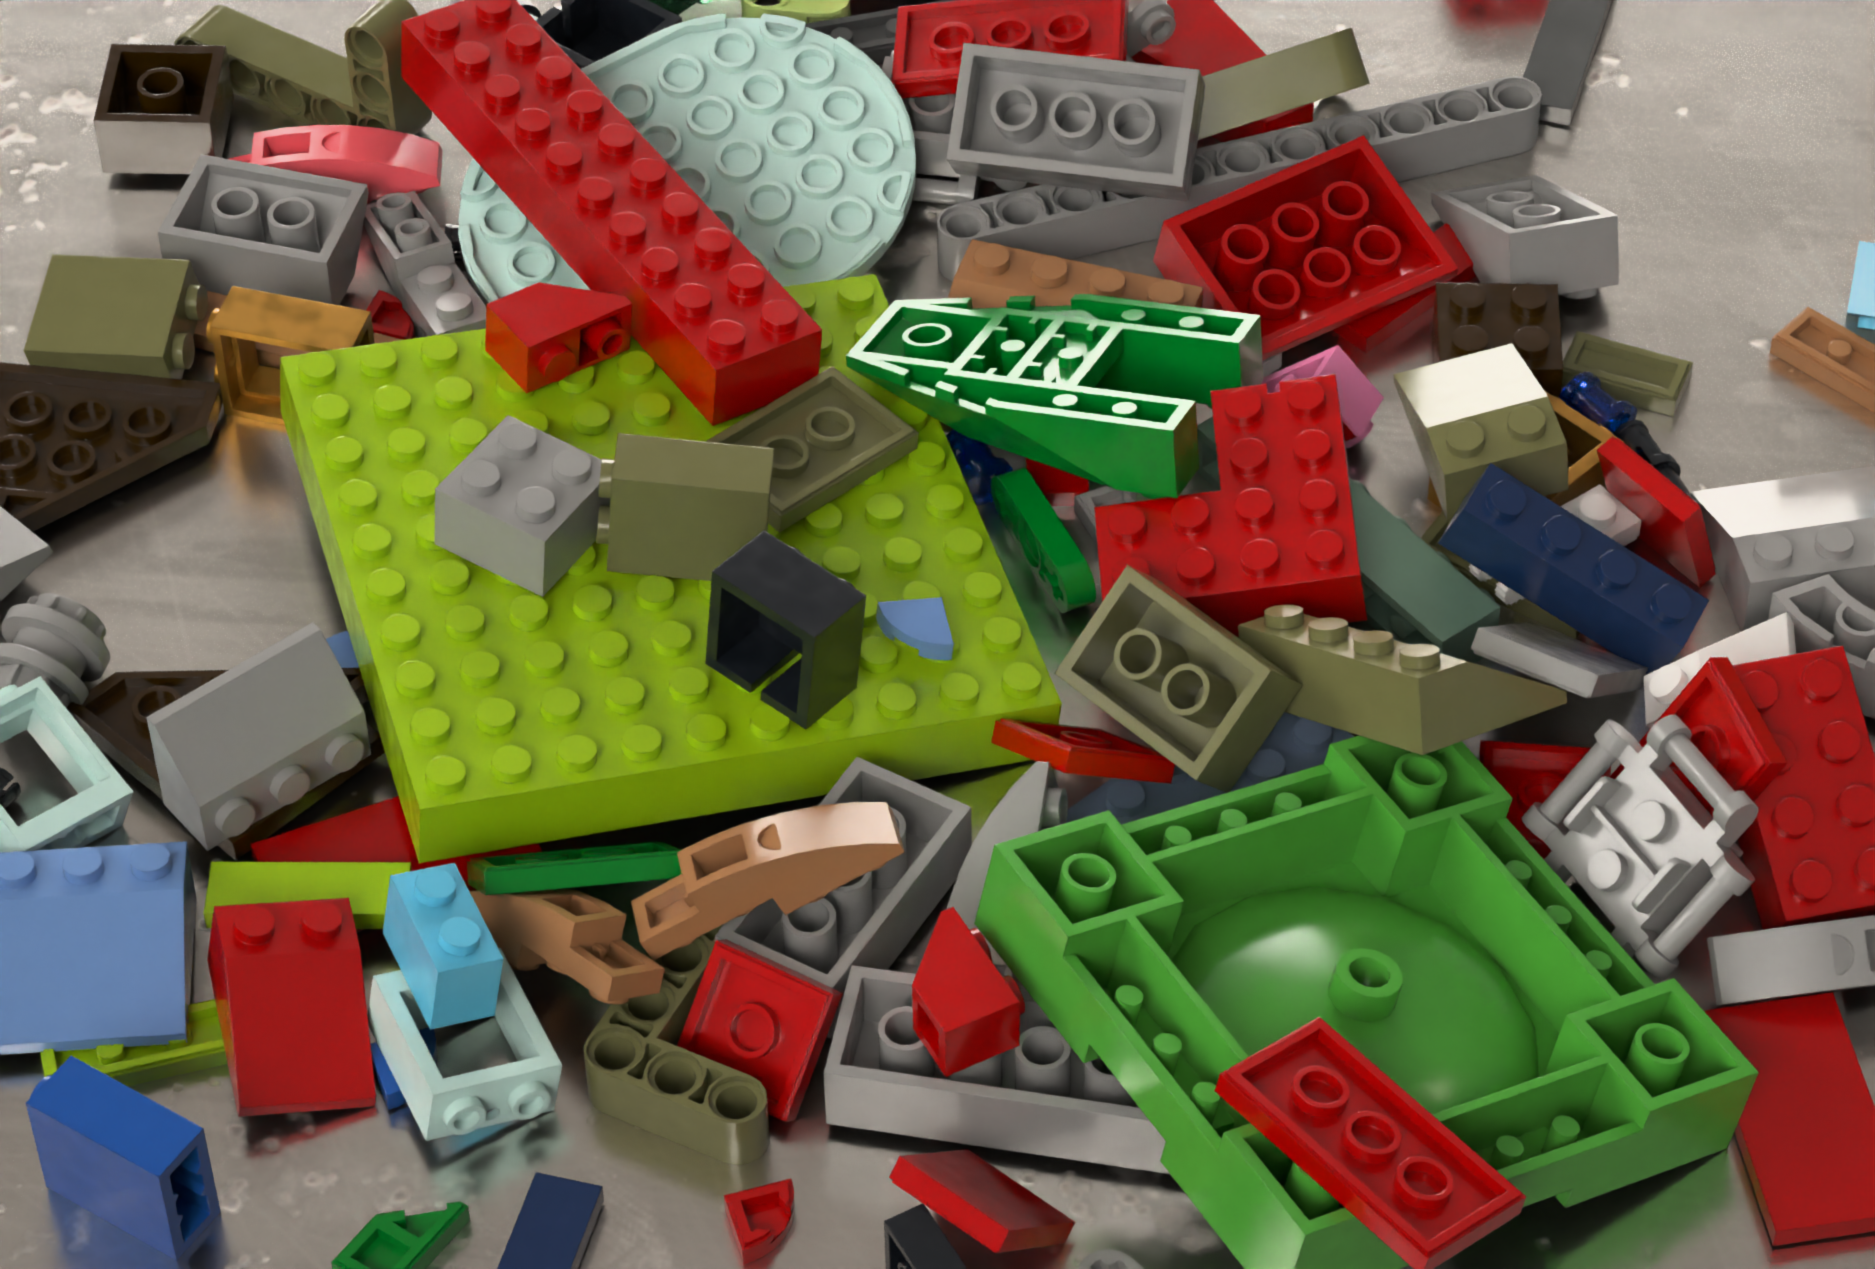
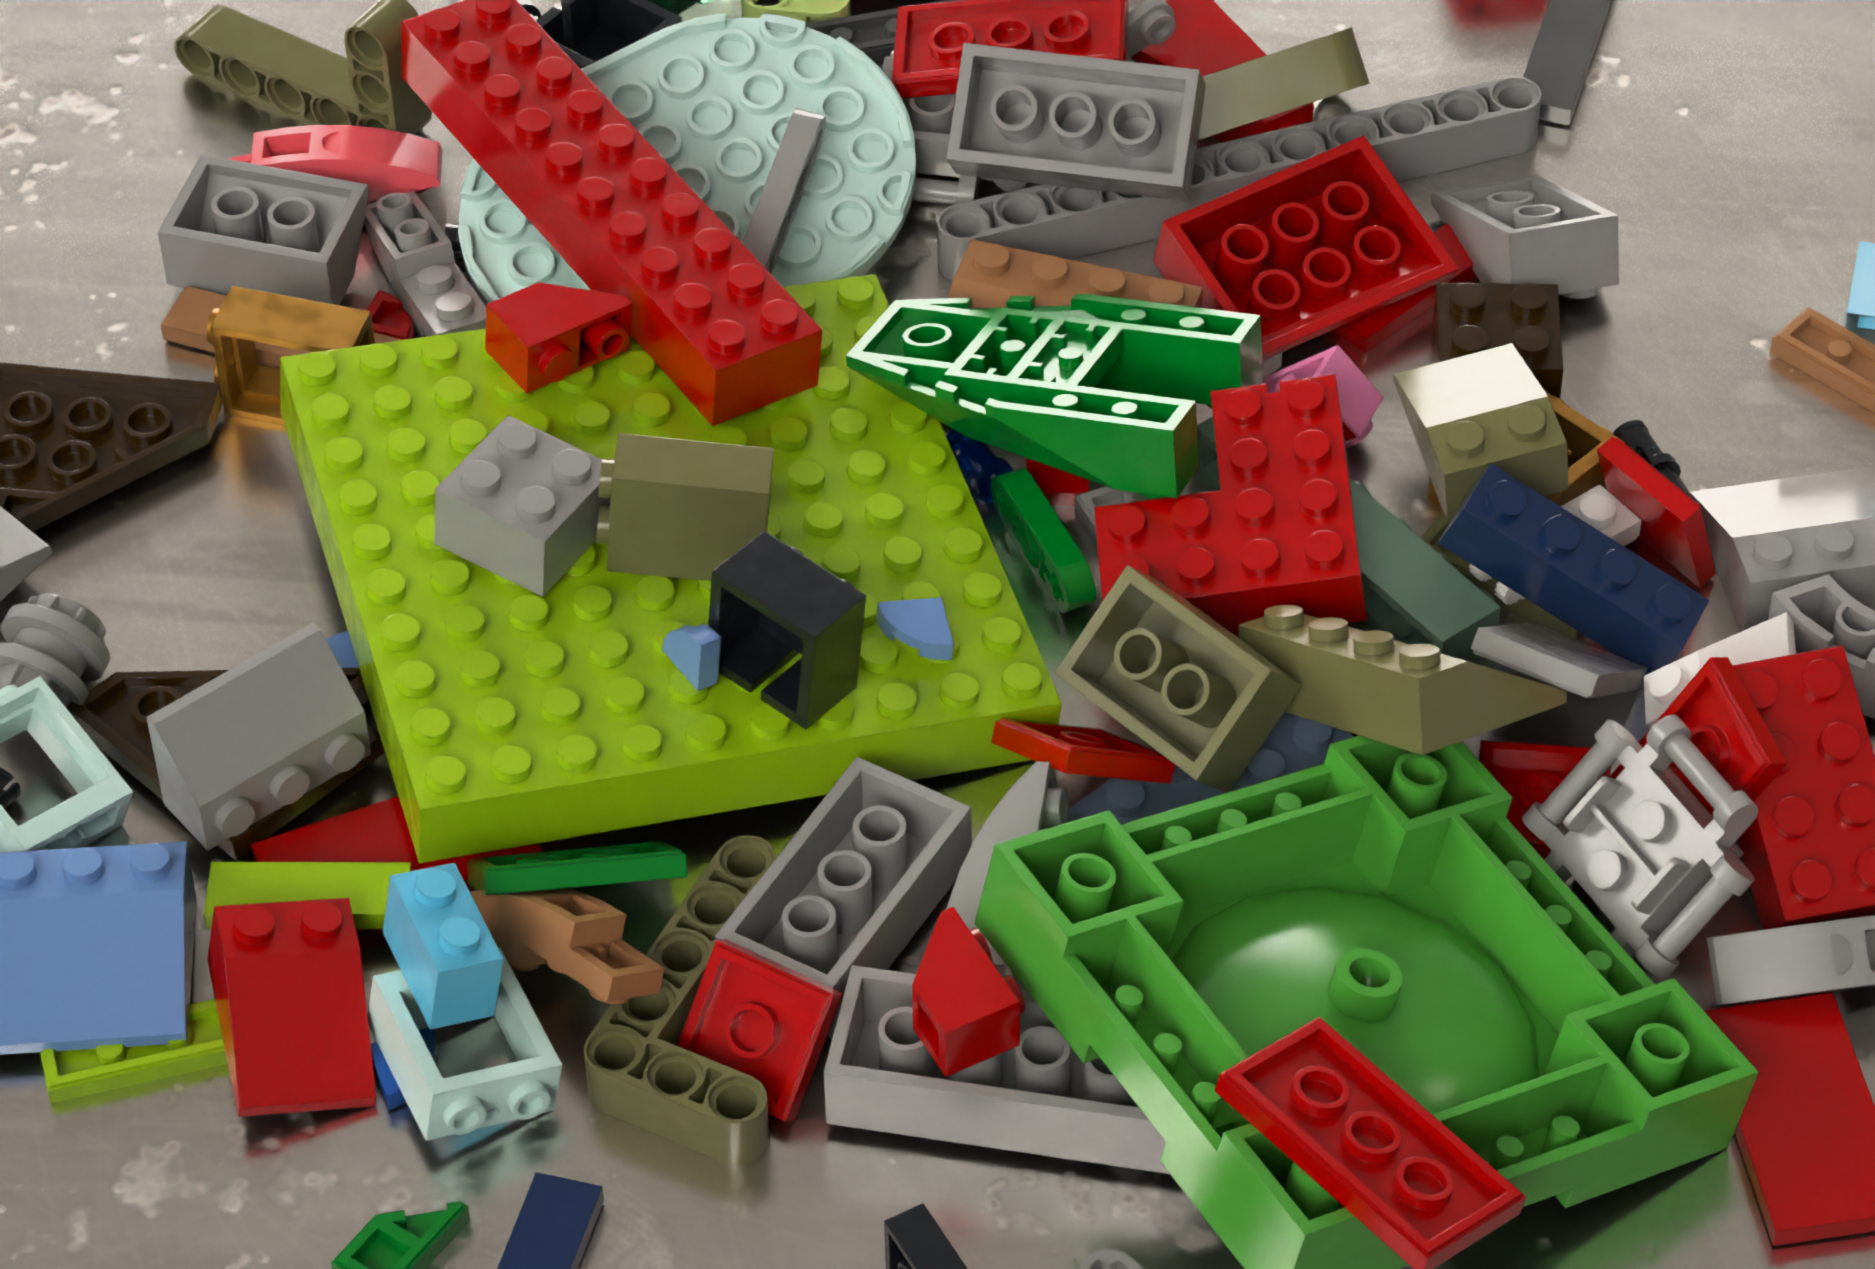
olive brick [23,254,208,379] -> none
blue brick [26,1055,221,1261] -> none
dark brown brick [93,44,234,175] -> none
medium nougat slope [631,802,905,961] -> none
olive tile [705,366,919,533] -> none
red tile [724,1178,795,1265] -> none
red tile [889,1149,1075,1253] -> none
clear blue bush [1558,371,1638,433] -> none
olive tile [1562,331,1693,417] -> none
none -> medium blue tile [662,624,722,691]
none -> light grey beam [742,108,826,275]

